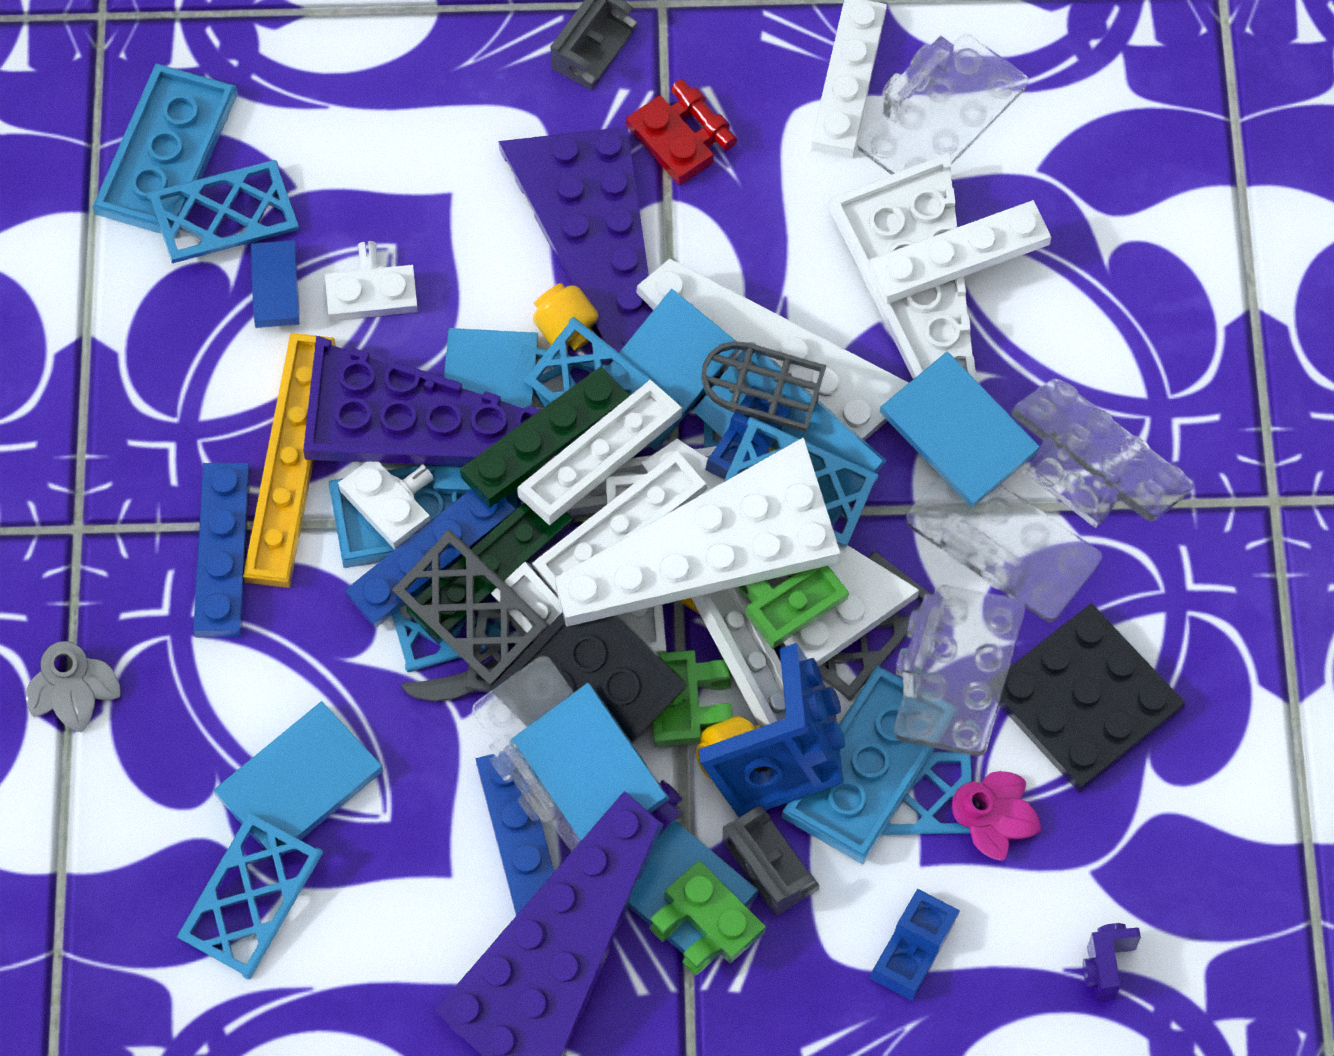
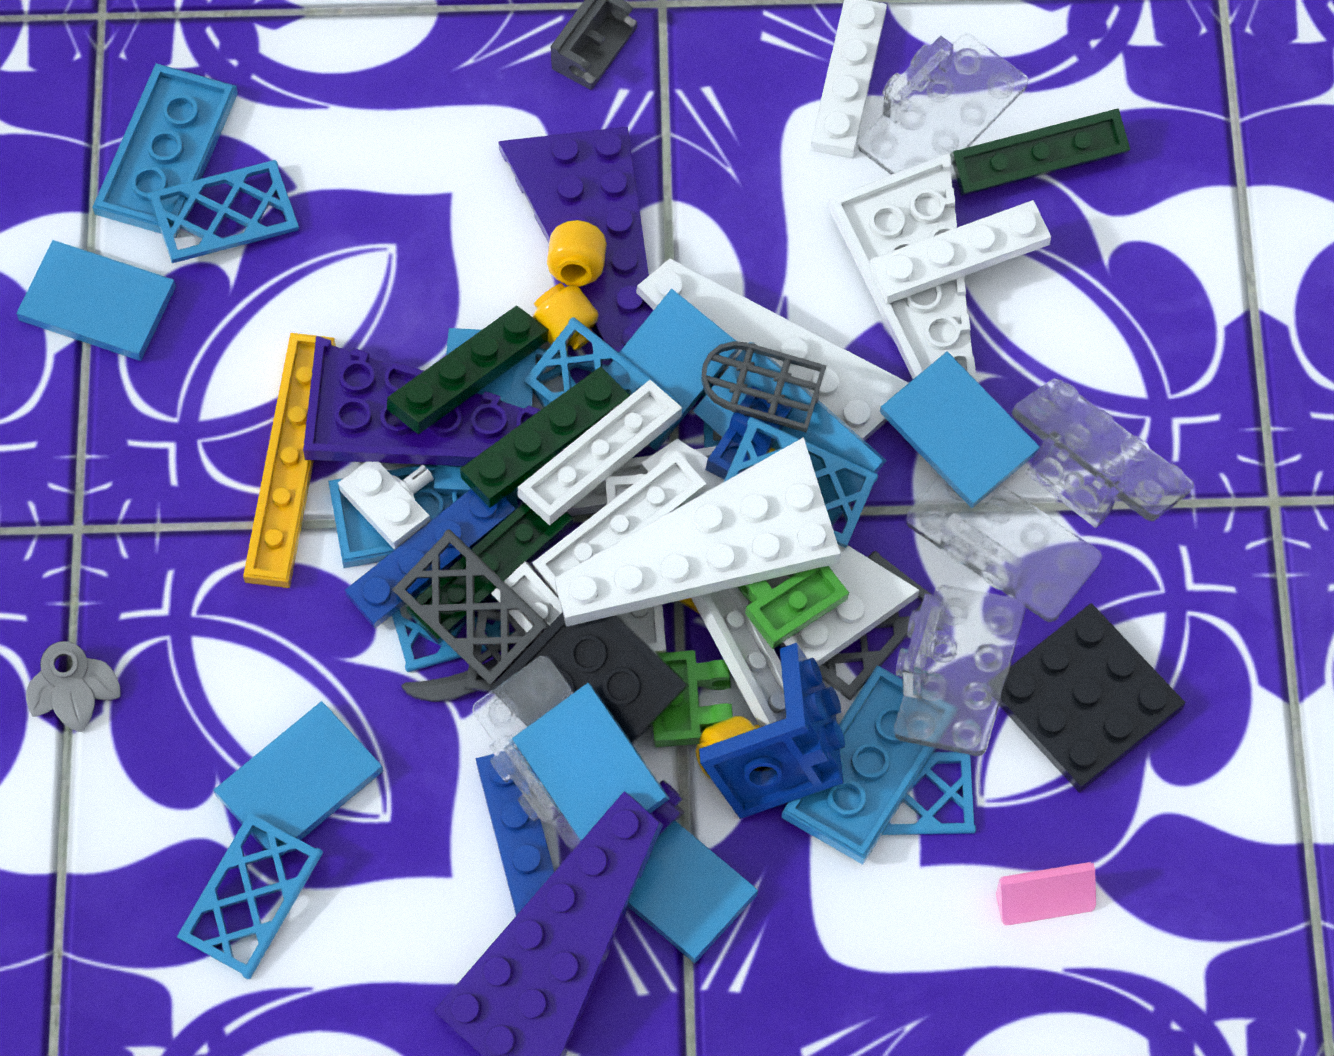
blue plate [193,463,251,638] -> none
blue slope [251,240,300,328] -> none
white plate [325,241,418,321] -> none
red plate [626,79,737,186] -> none
bright green plate [649,860,766,976] -> none
dark grey hinge [722,805,820,917] -> none
blue slope [870,888,960,1001] -> none
dark pink plate [952,771,1041,861] -> none
dark purple bracket [1083,923,1141,1002] -> none
none -> dark azure tile [16,240,176,361]
none -> dark green plate [387,305,548,435]
none -> yellow head [547,220,607,286]
none -> dark green plate [950,108,1130,196]
none -> bright pink slope [996,862,1096,926]

